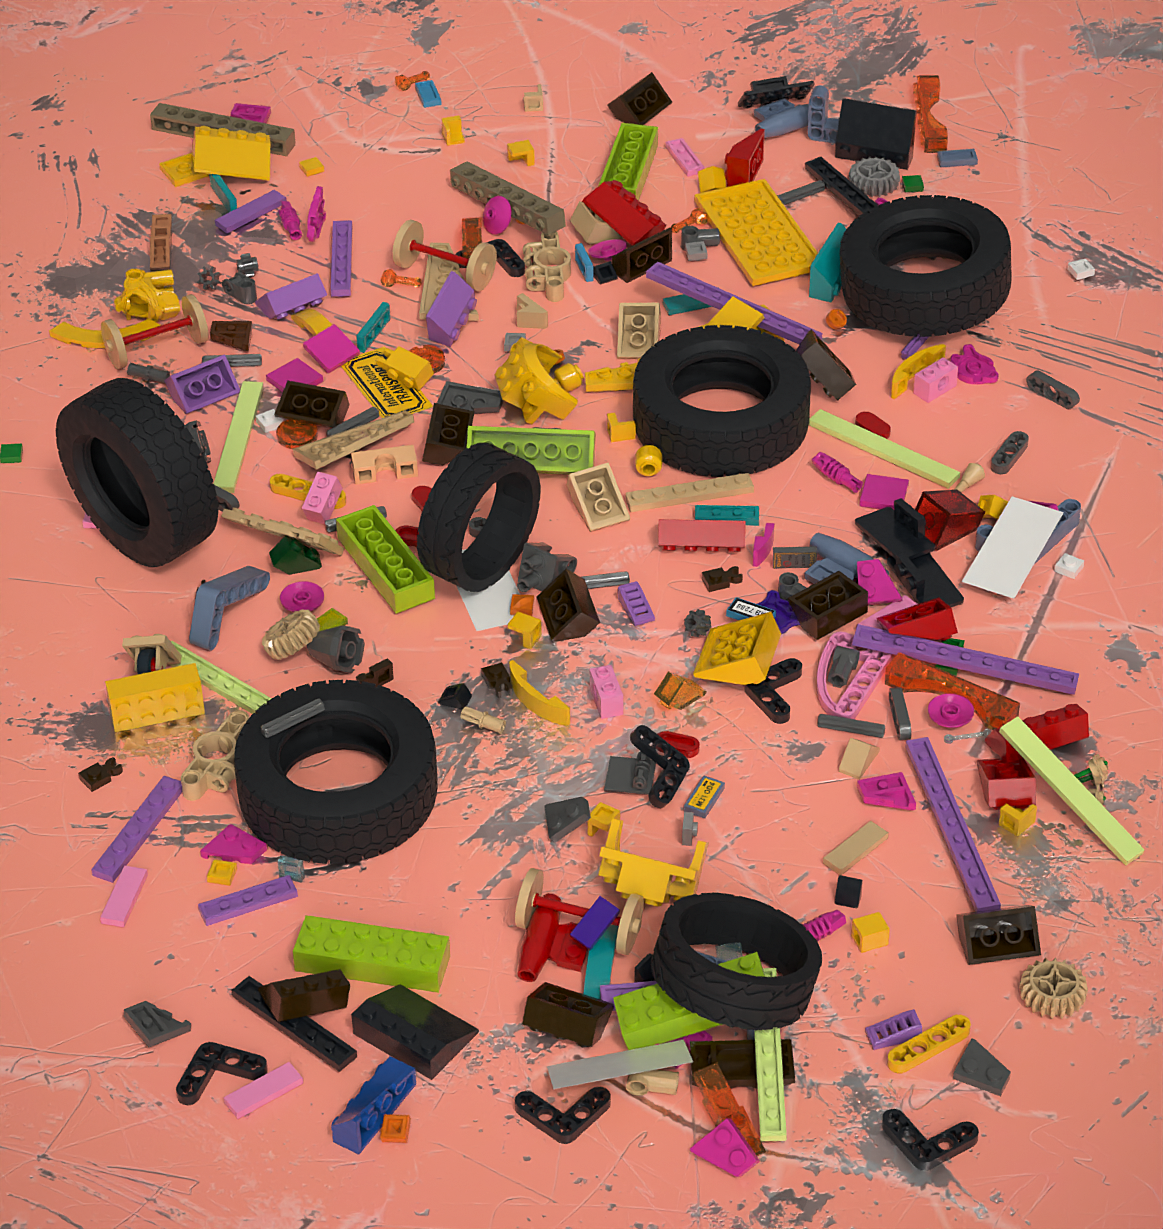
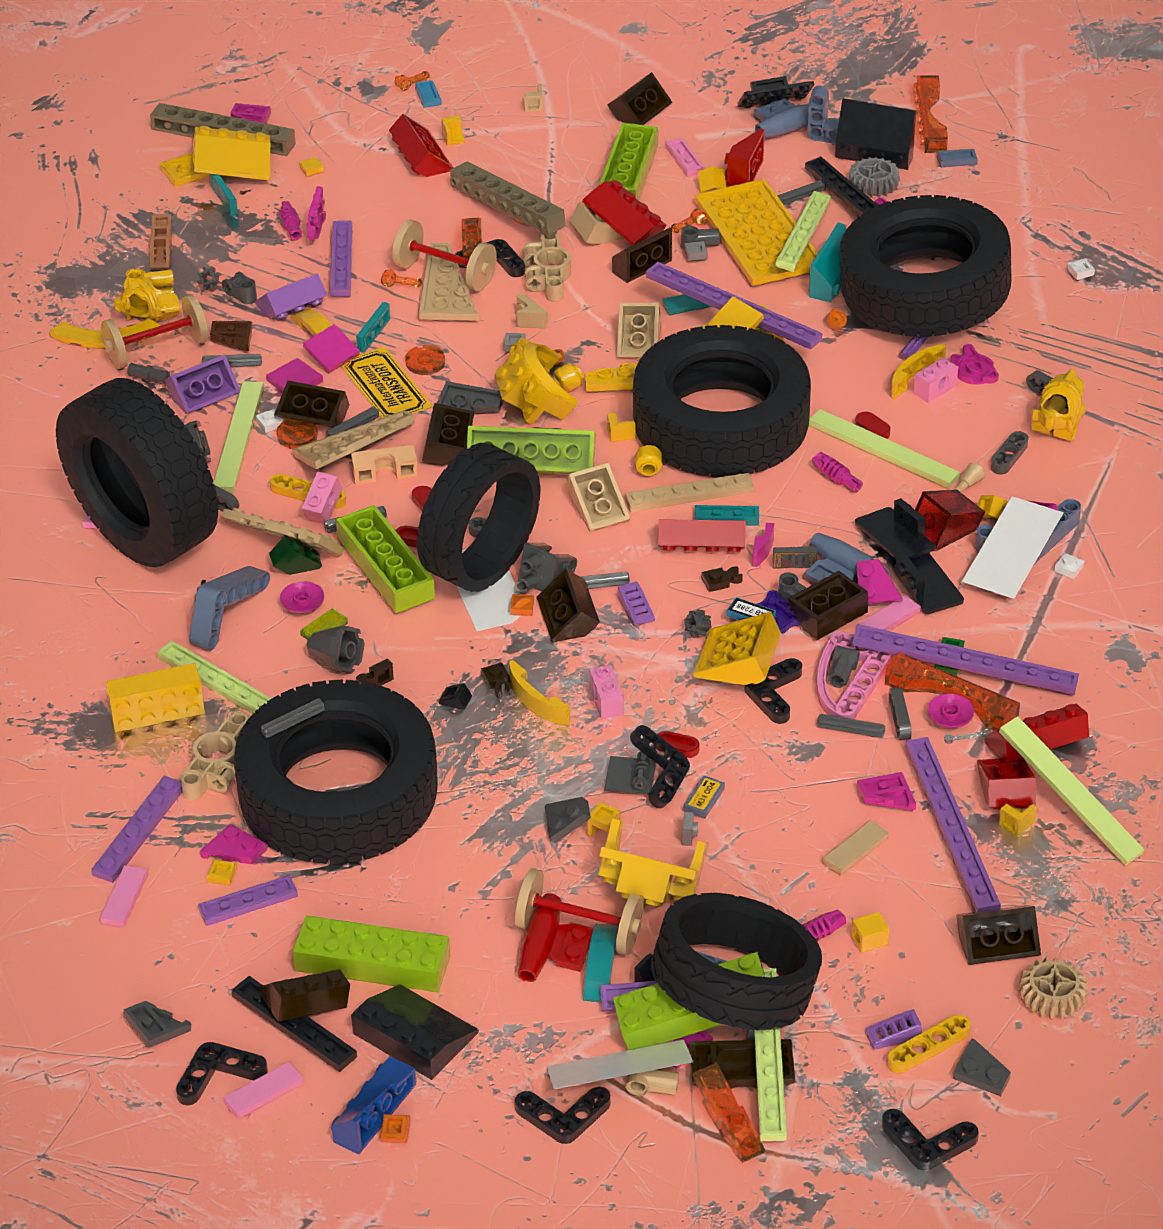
green tile [0,443,23,463] -> none
dark brown plate [78,757,123,792] -> none
tan plate [122,634,182,674] -> none
medium lavender tile [215,189,287,233] -> none
dark grey gear [236,253,259,277] -> none
tan gear [262,609,320,660] -> none
clear light blue tile [278,856,305,883] -> none
yellow hinge [375,346,434,391] -> none
medium lavender slope [426,271,477,347] -> none
tan axle [460,706,506,734] -> none
dark pink dish [483,196,511,234] -> none
yellow panel [507,140,535,166] -> none
yellow panel [508,612,542,649] -> none
dark brown slope [522,982,614,1047] -> none
dark purple tile [570,896,620,951] -> none
dark azure tile [575,243,594,282] -> none
dark pink dish [588,239,627,261] -> none
black slope [593,261,618,284] -> none
clear yellow slope [654,671,707,710] -> none
dark pink wing [690,1118,760,1177] -> none
clear light blue tile [715,942,742,961] -> none
dark brown slope [796,329,856,400] -> none
black slope [835,875,863,908] -> none
tan slope [839,738,880,780] -> none
dark pink tile [860,474,909,509] -> none
red slope [877,598,958,640] -> none
green tile [902,175,924,193] -> none
tan plant [1074,754,1109,805] -> none
none -> red slope [389,113,454,177]
none -> yellowish green tile [775,191,831,272]
none -> yellow helmet [1032,369,1086,442]

